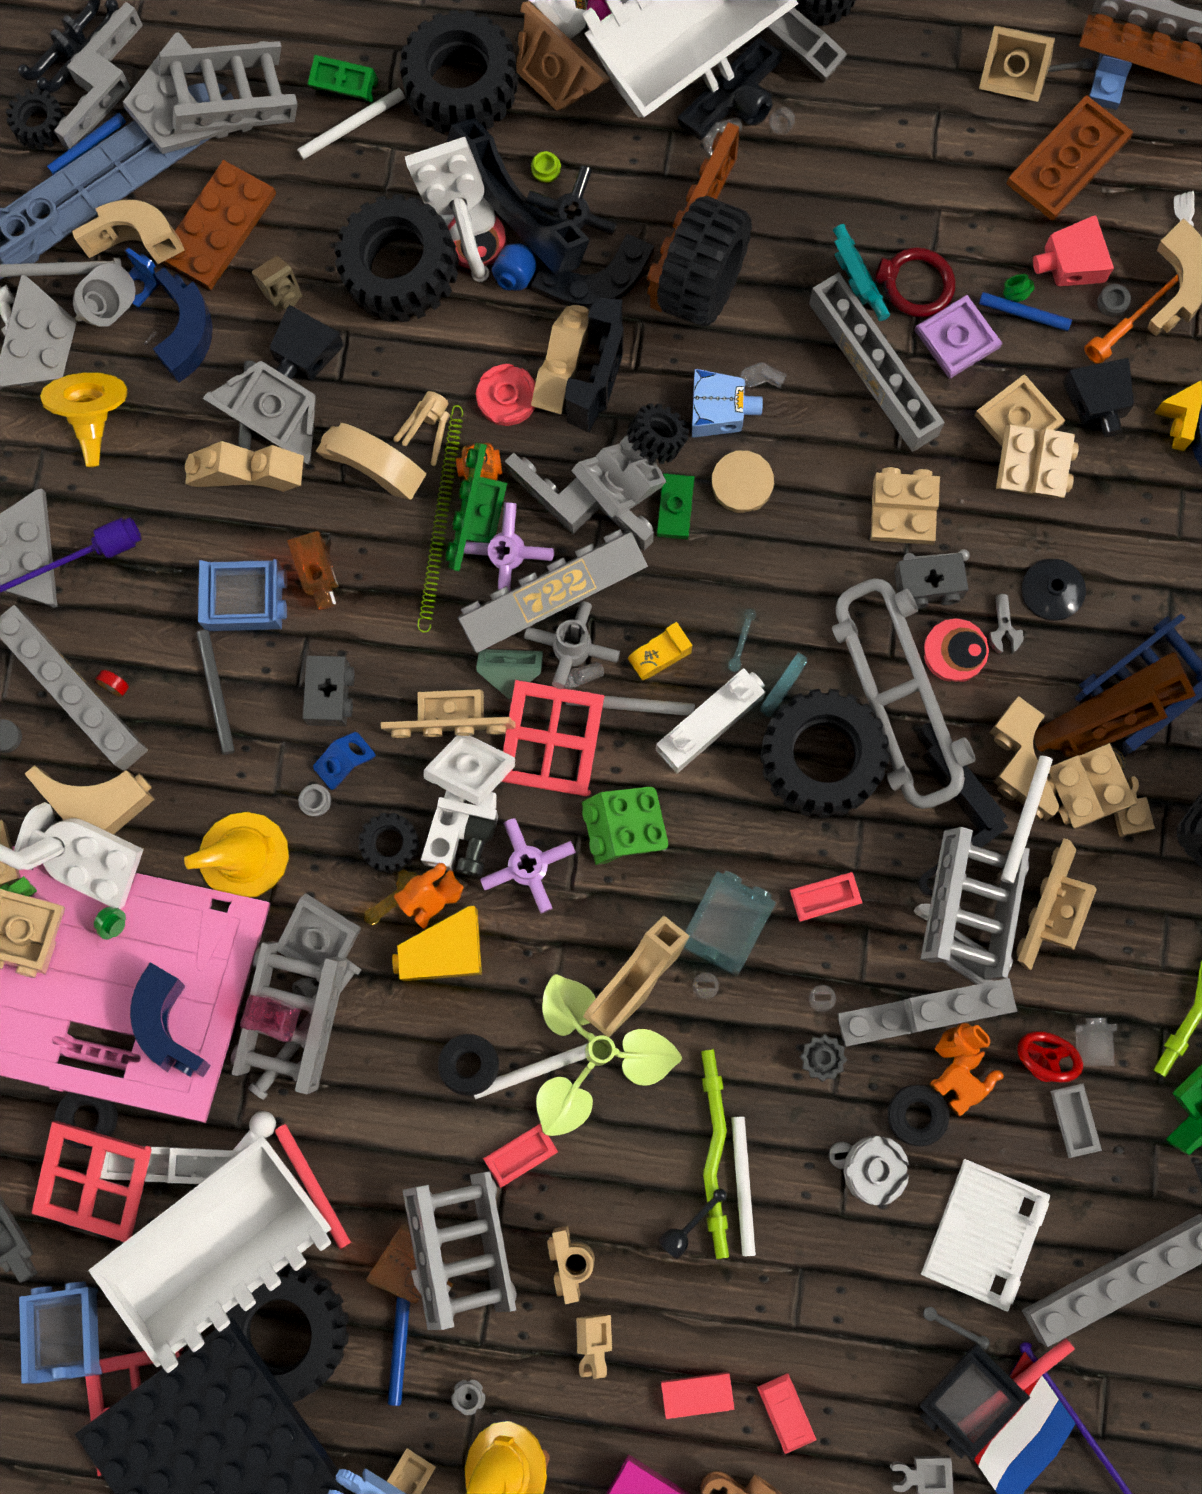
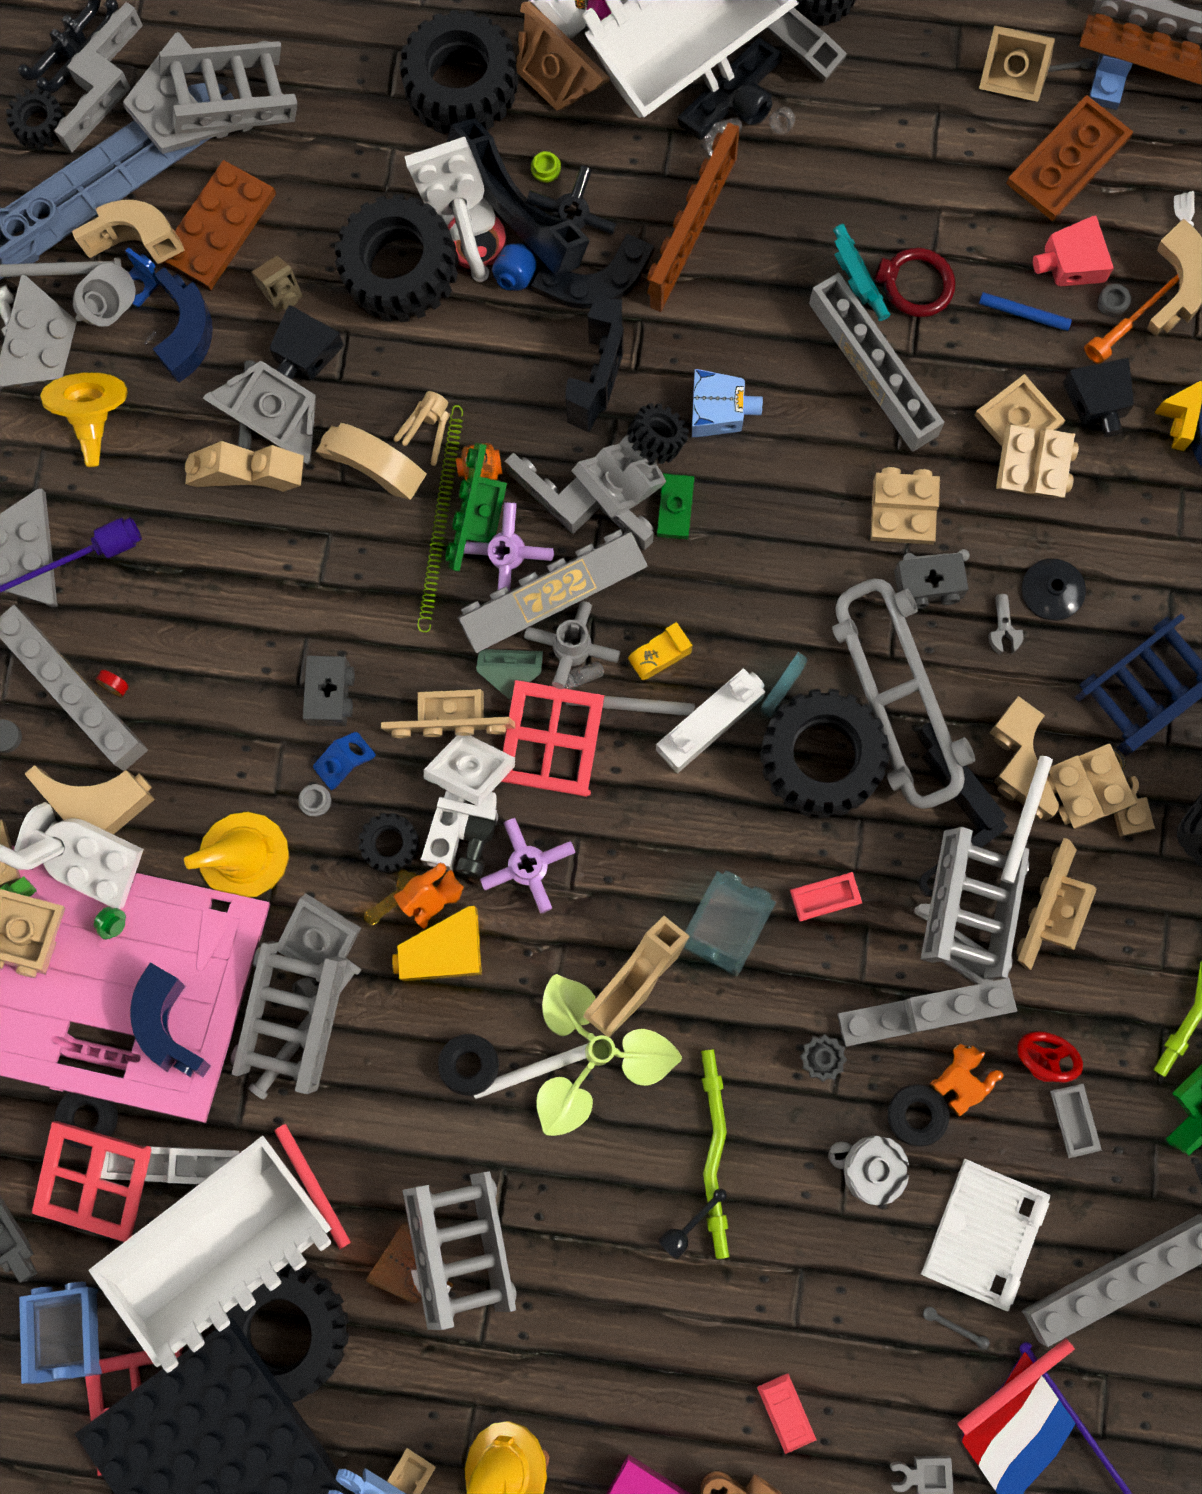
blue bar [47,112,126,175] -> none
dark grey bar [196,630,235,755] -> none
medium blue window [198,559,287,631] -> none
white bar [233,1111,276,1153] -> none
clear pink bracket [240,995,301,1042] -> none
clear orange torso [287,531,339,610] -> none
white bar [297,88,405,160] -> none
green hinge [307,55,379,103] -> none
blue bar [388,1297,410,1406] -> none
light grey plate [451,1380,486,1415] -> none
coral tile [475,364,536,426] -> none
coral tile [483,1123,558,1188] -> none
tan arch [531,305,589,414] -> none
tan plate [547,1226,595,1304] -> none
tan plate [576,1314,612,1379] -> none
bright green bracket [582,787,668,865] -> none
black tyre [657,196,752,327] -> none
coral tile [661,1372,735,1419] -> none
clear hinge [692,972,719,1000] -> none
tan tile [712,451,774,513] -> none
clear light blue hinge [728,608,756,672] -> none
white bar [731,1117,756,1256] -> none
clear arm [740,362,787,388] -> none
clear hinge [809,985,836,1012] -> none
lavender tile [914,295,1002,379] -> none
window [918,1344,1031,1460] -> none
tile [924,618,989,682] -> none
orange piece [935,1023,990,1058] -> none
green plate [1003,274,1035,302] -> none
reddish brown wedge [1034,652,1196,758] -> none
clear bracket [1076,1018,1117,1066] -> none

